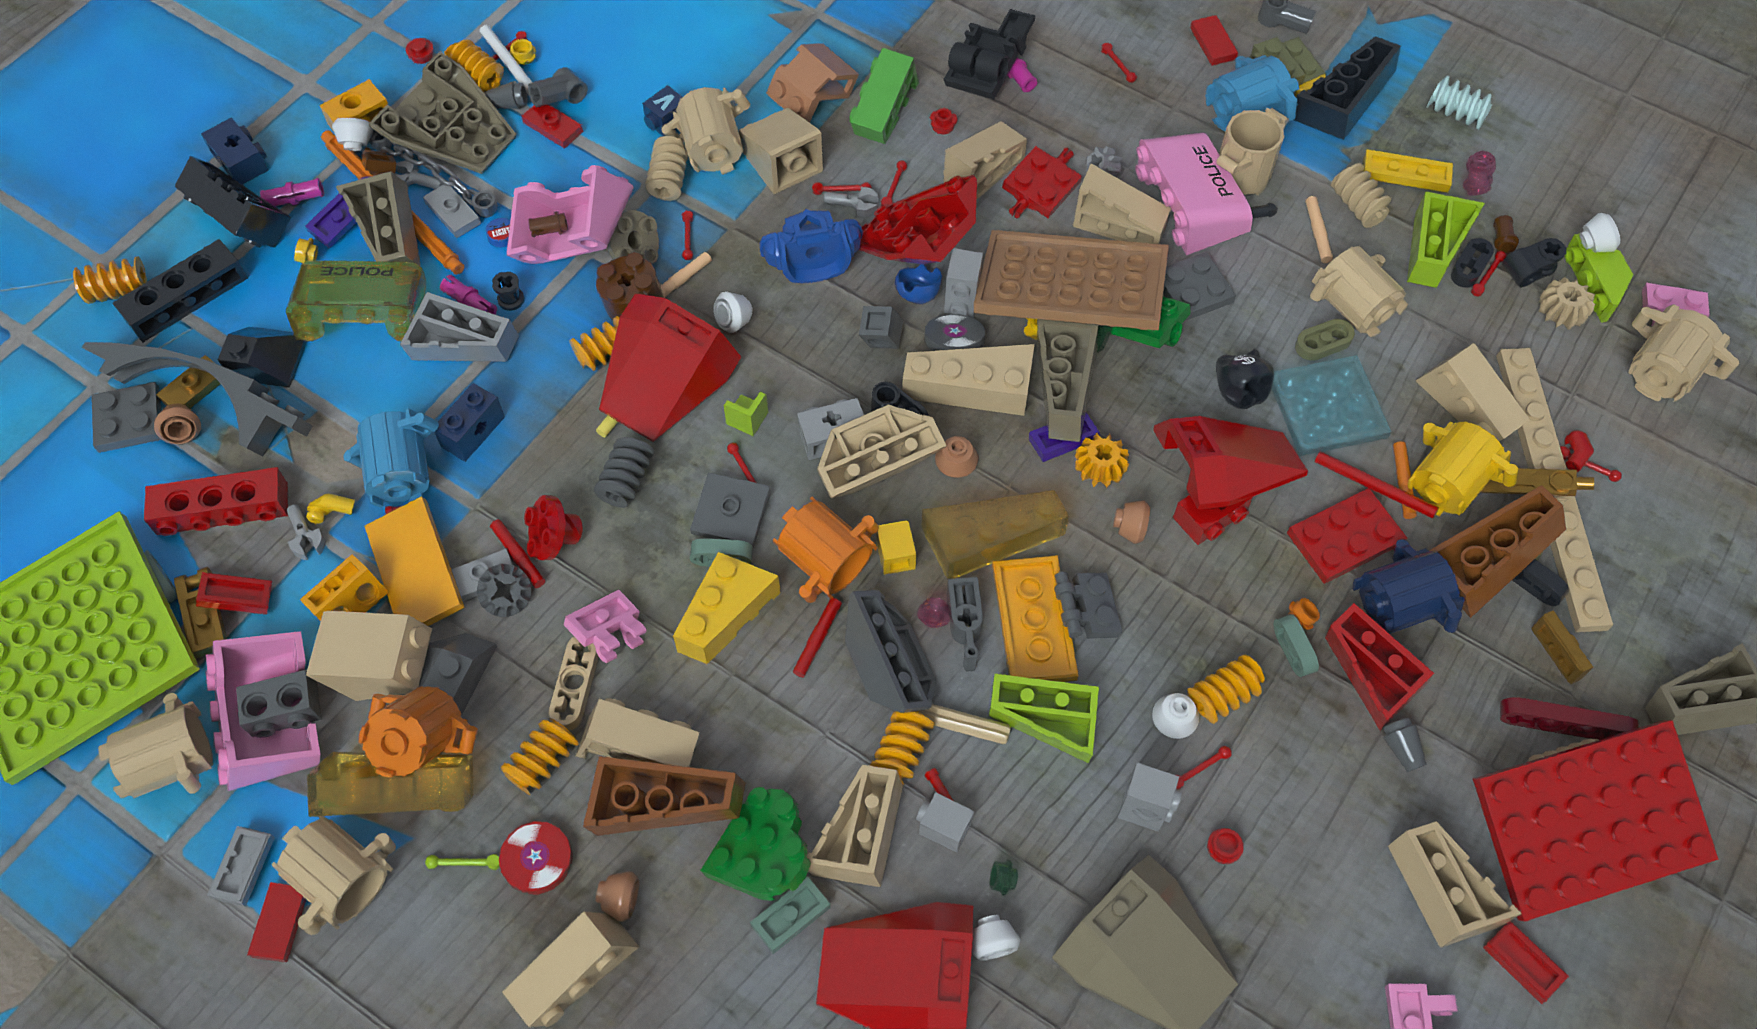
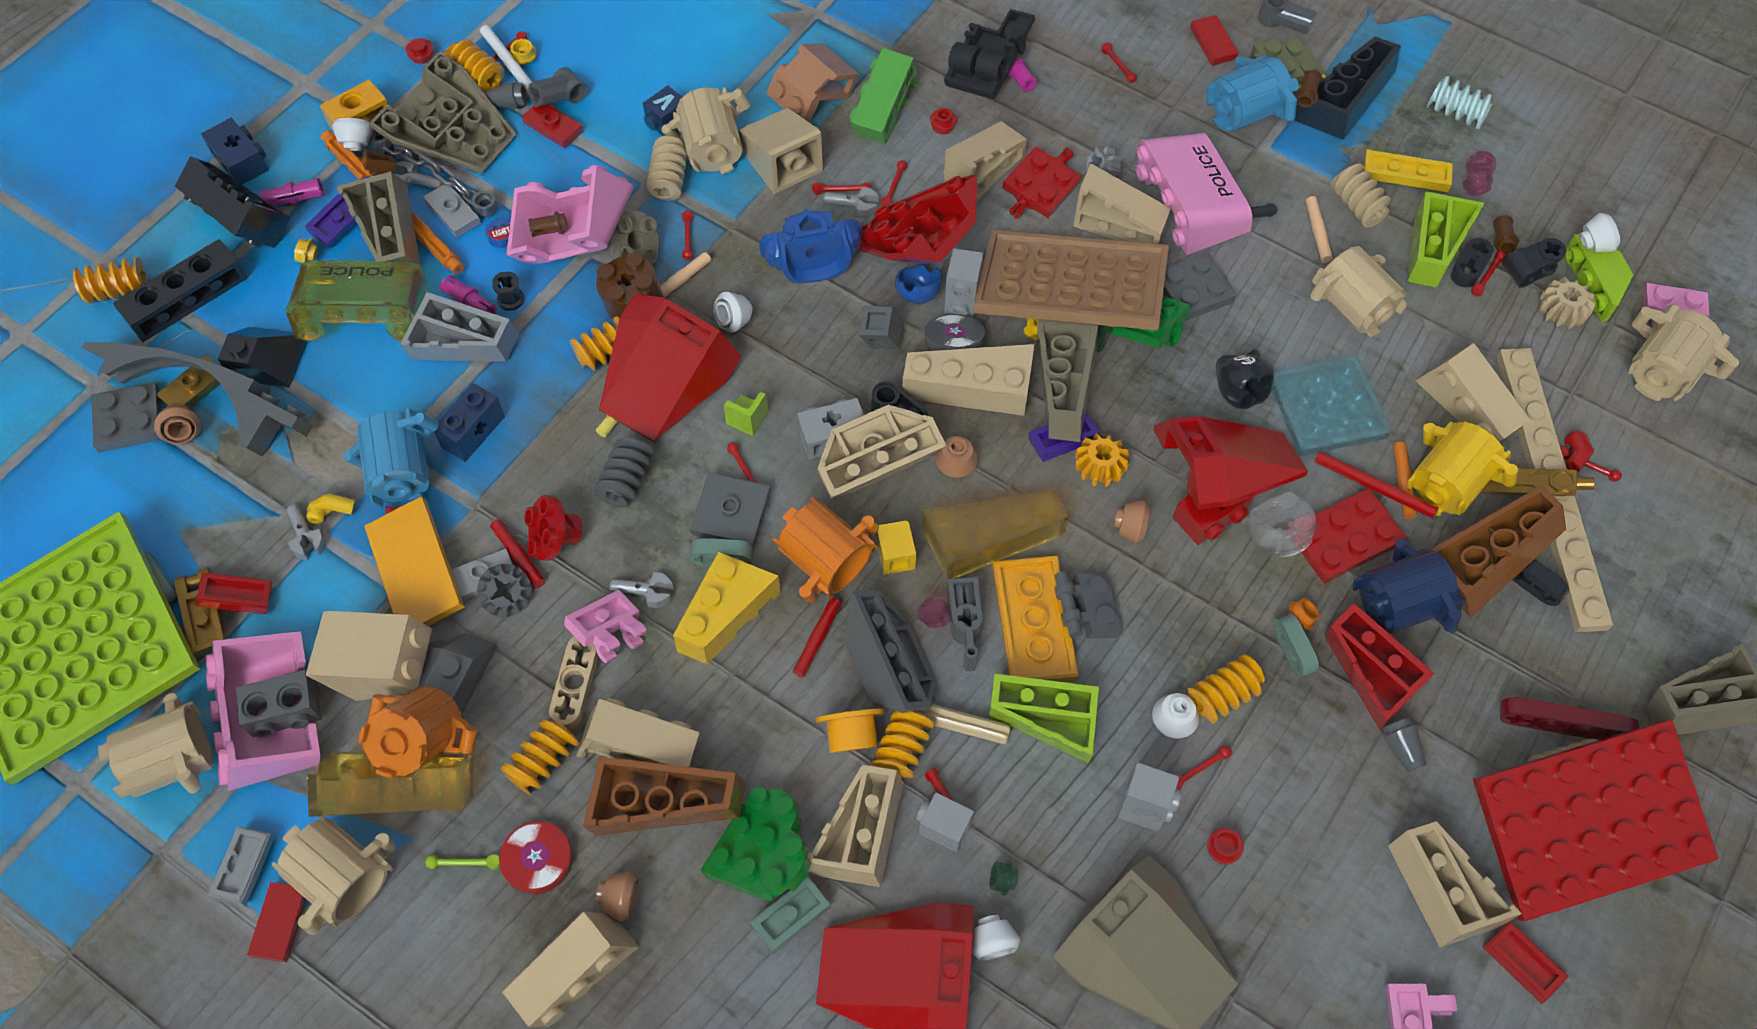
red brick [144,467,288,536] -> none
light orange brick [300,554,389,621] -> none
tan container [1216,108,1289,195] -> none
olive plate [1295,319,1355,361] -> none
pearl gold plate [1531,610,1593,685] -> none
none -> light grey bar [610,572,674,608]
none -> light orange piece [815,709,884,753]
none -> clear plate [1249,492,1317,557]
none -> reddish brown pin [1295,70,1322,107]

